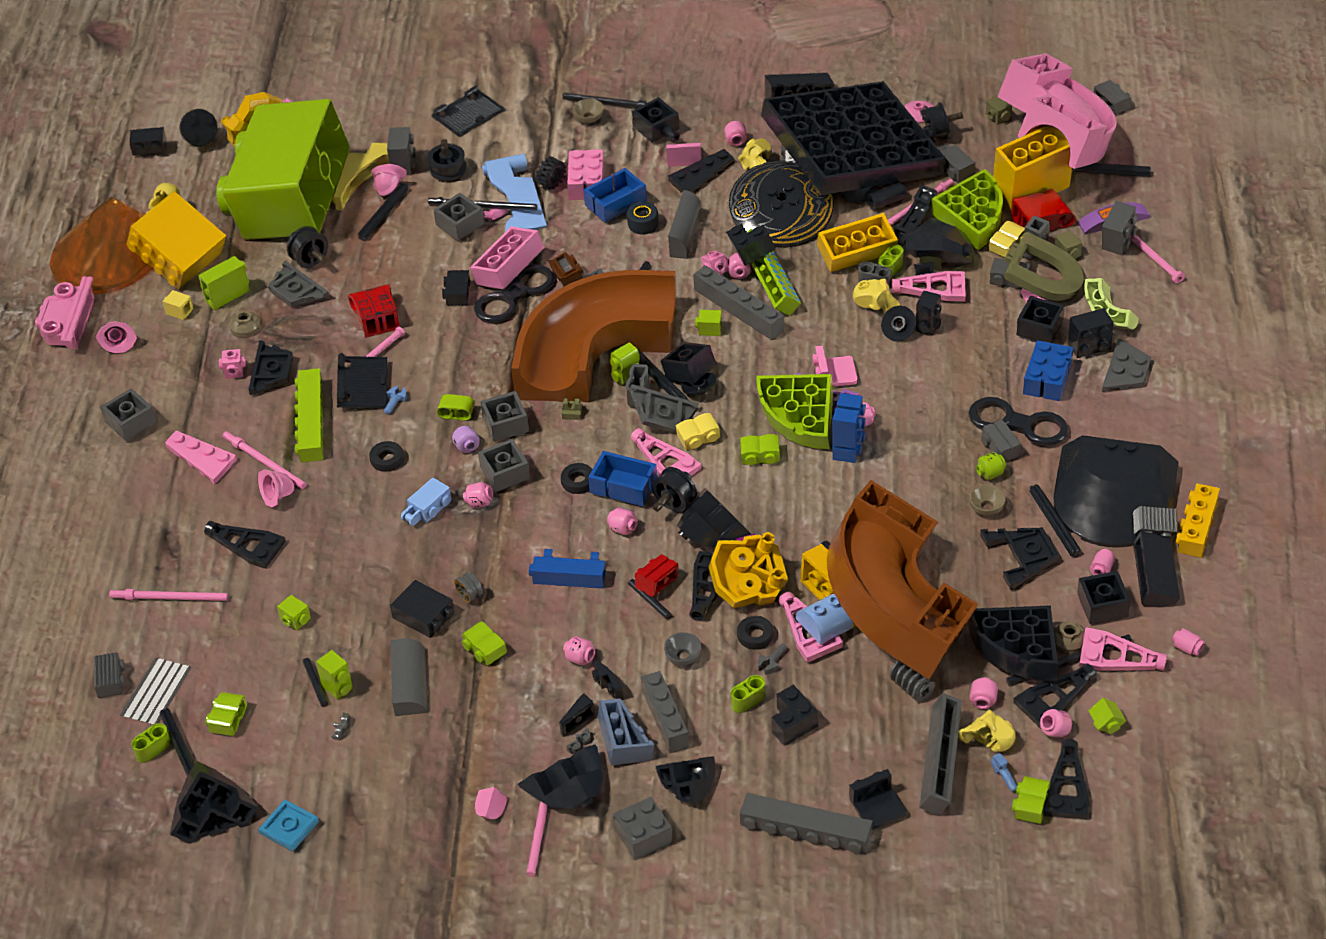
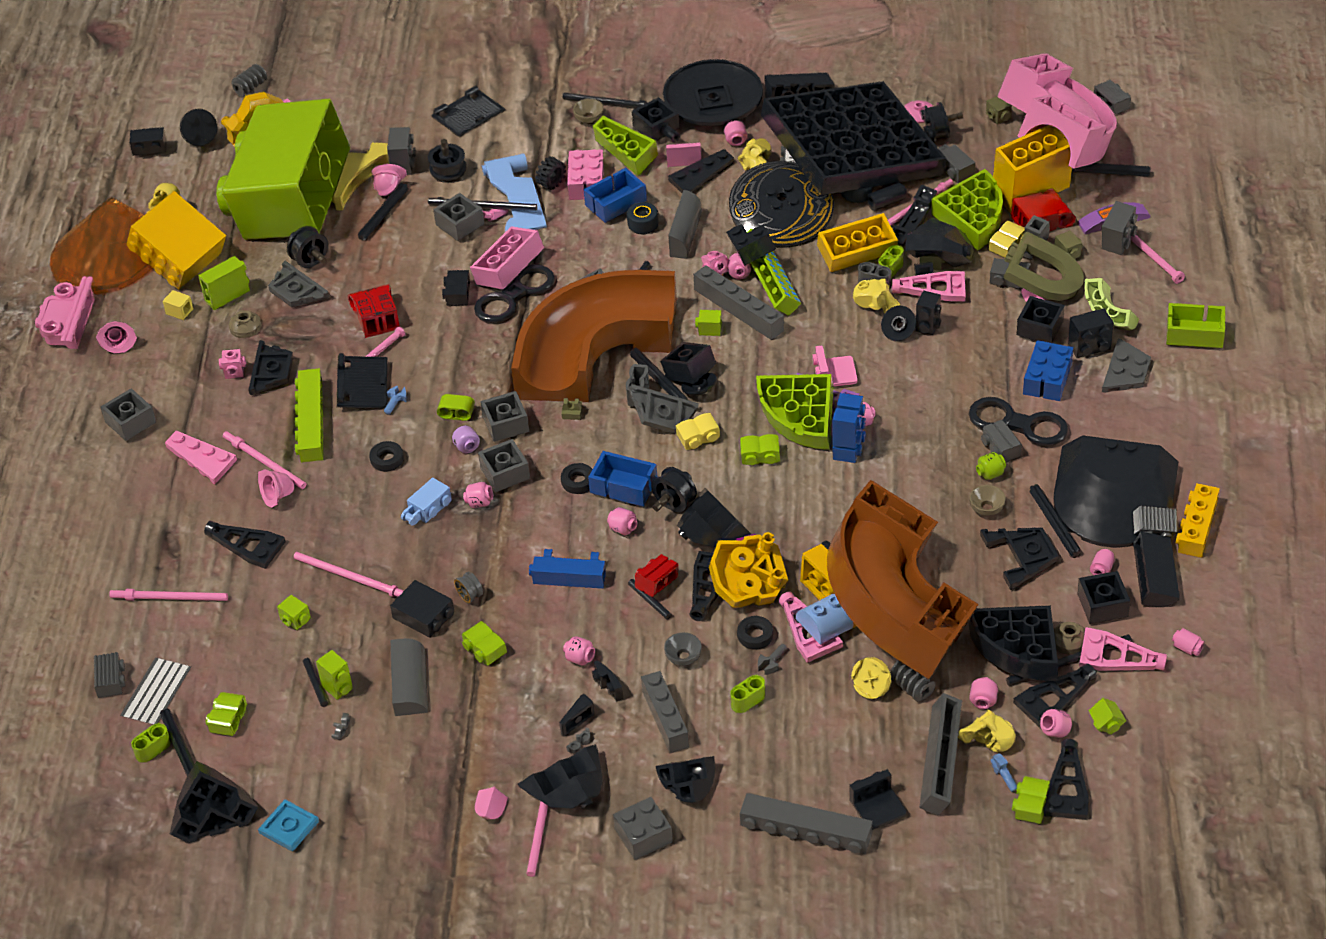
reddish brown window [547,252,584,287] -> none
sand blue wedge [598,699,654,765] -> none
lime brick [610,342,640,386] -> none
bright pink plate [631,428,701,477] -> none
black brick [771,684,818,746] -> none
none -> dark grey piece [231,64,268,97]
none -> bright pink bar [294,552,404,597]
none -> lime wedge [593,116,659,176]
none -> black dish [663,59,763,126]
none -> light yellow tile [851,657,891,699]
none -> lime piece [1166,303,1225,348]

